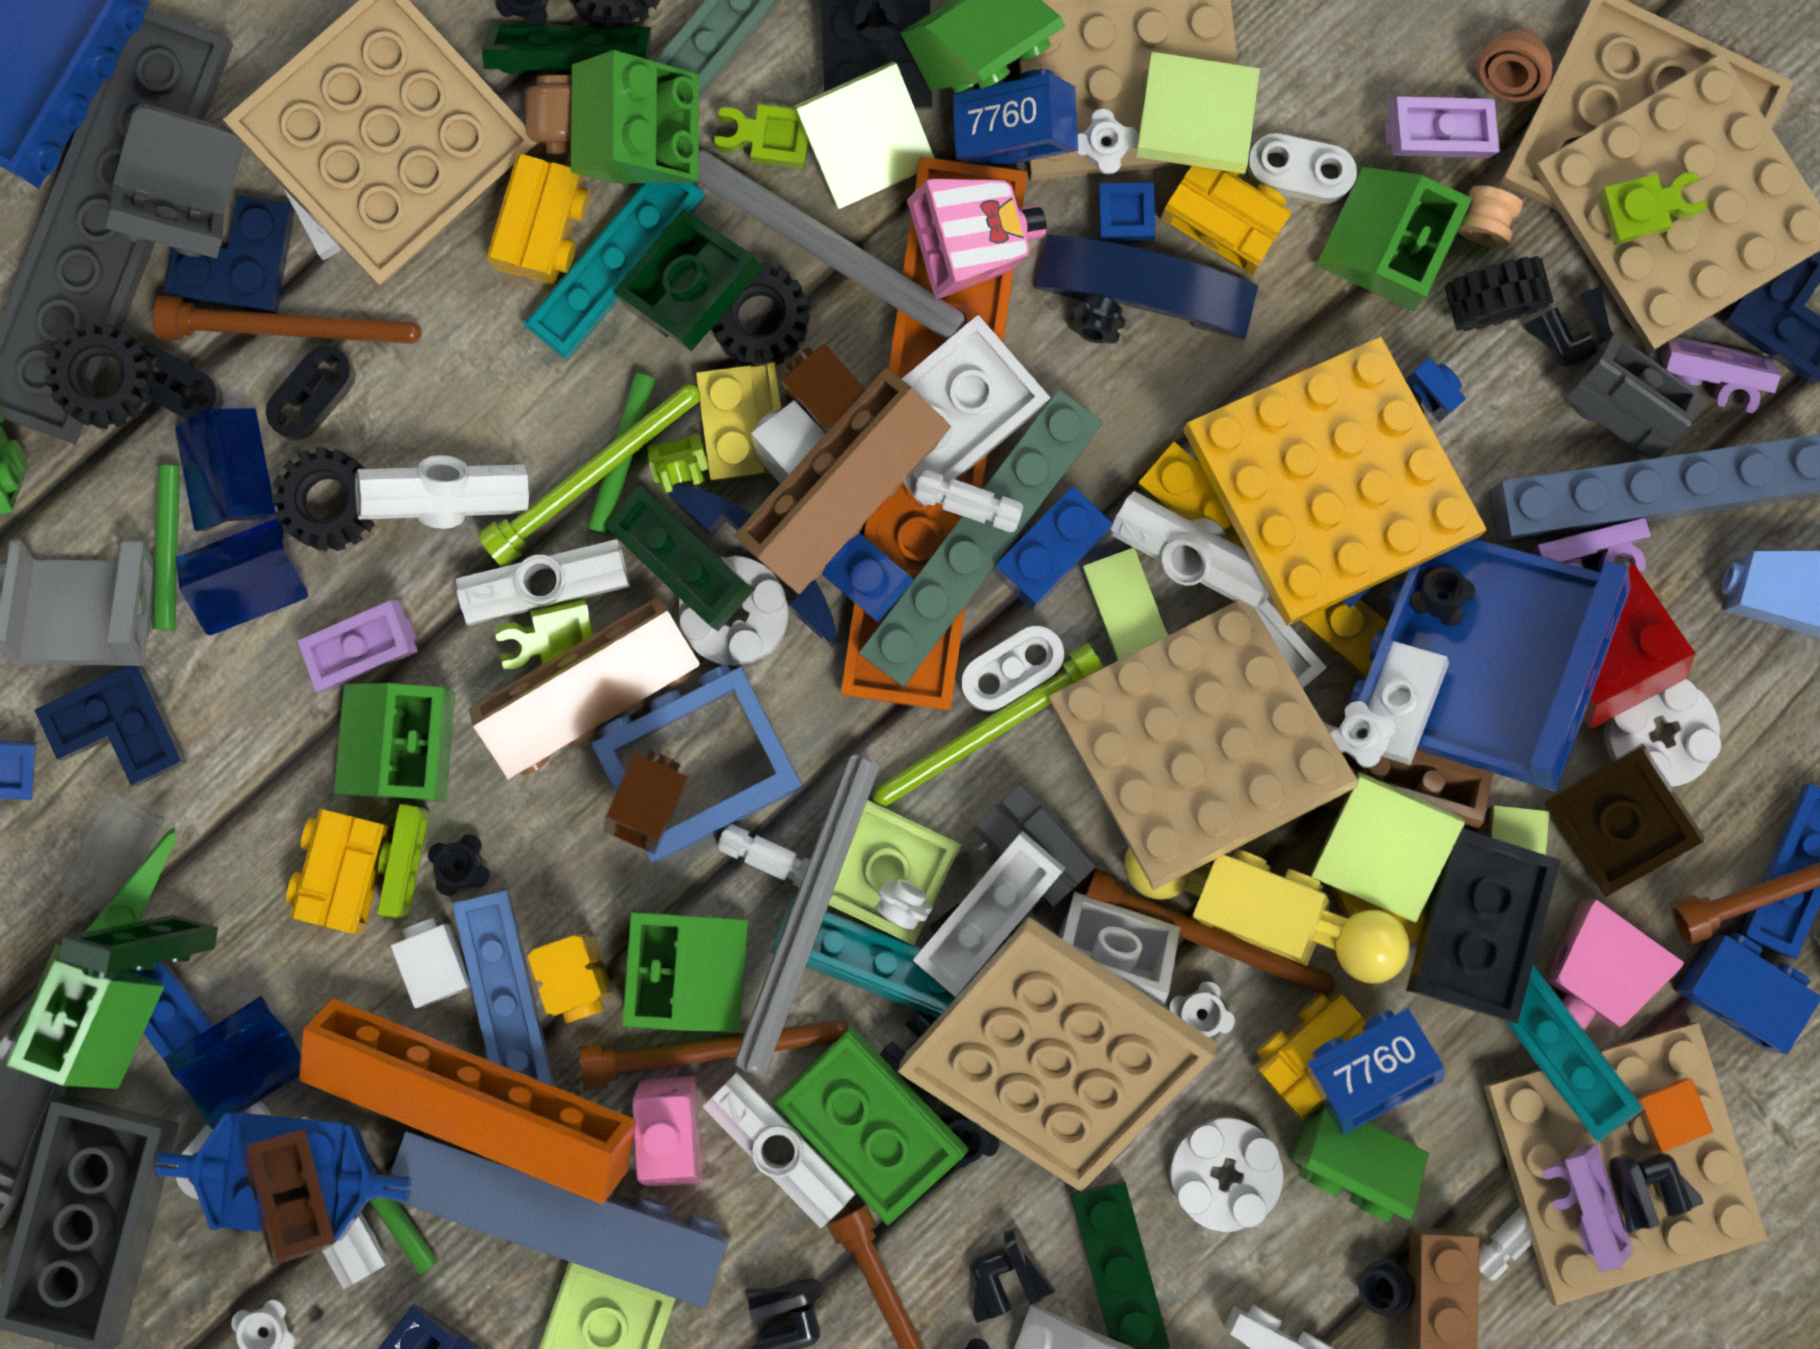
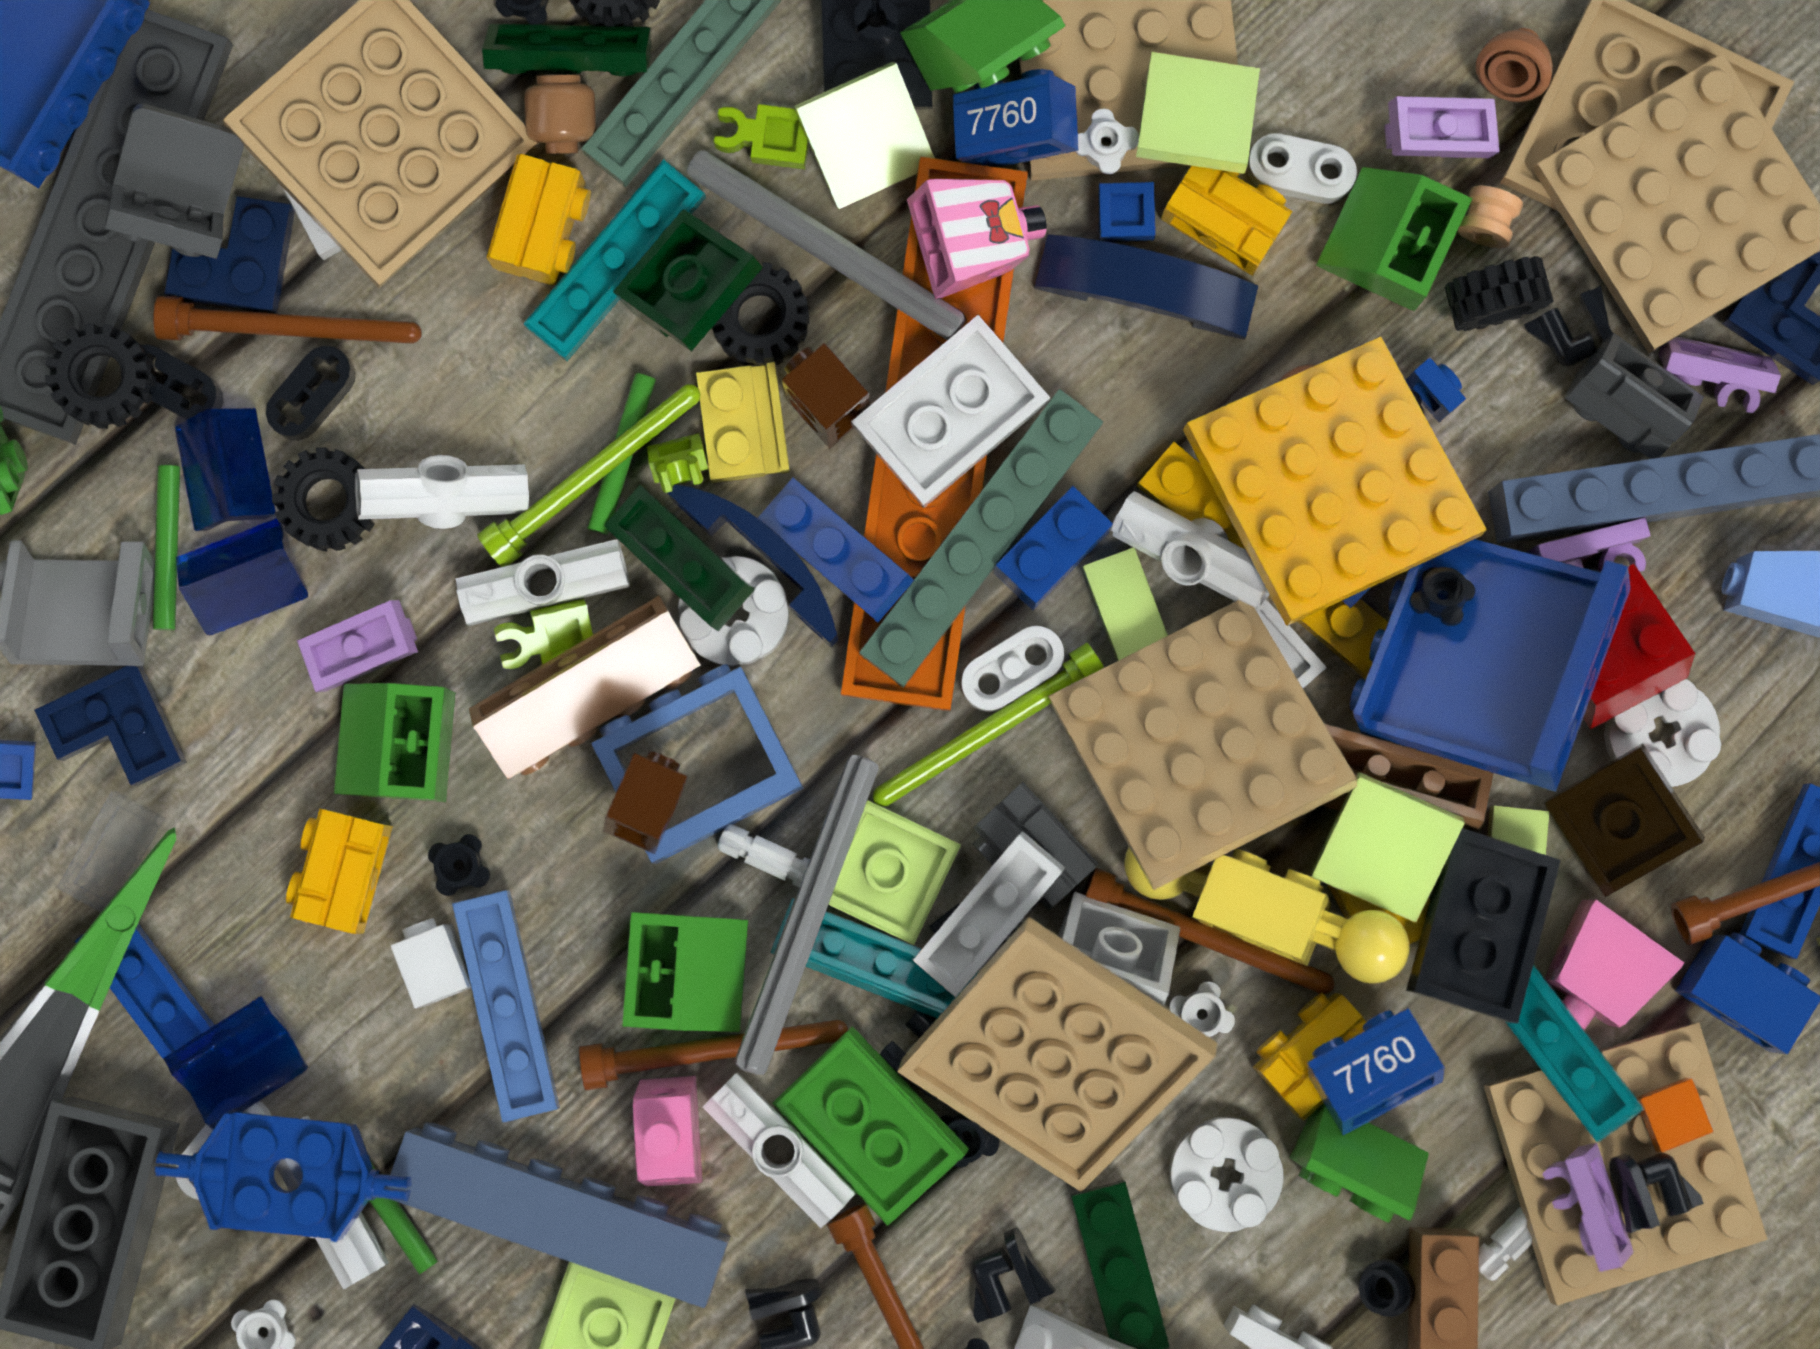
bright green slope [7,944,165,1089] -> none
dark green plate [59,915,218,979] -> none
reddish brown brick [242,1129,335,1266] -> none
orange brick [299,998,636,1205] -> none
lime plate [377,804,430,918] -> none
yellow brick [527,934,613,1024] -> none
bright green slope [571,50,699,183] -> none
medium nougat brick [734,368,951,594] -> none
white brick [751,400,825,484] -> none
white plate [876,879,933,929] -> none
white axle [914,470,1023,532] -> none
black plate [1067,294,1126,343] -> none
white plate [1330,701,1397,767] -> none
white plate [1358,641,1449,765] -> none
lime plate [1598,172,1708,246] -> none

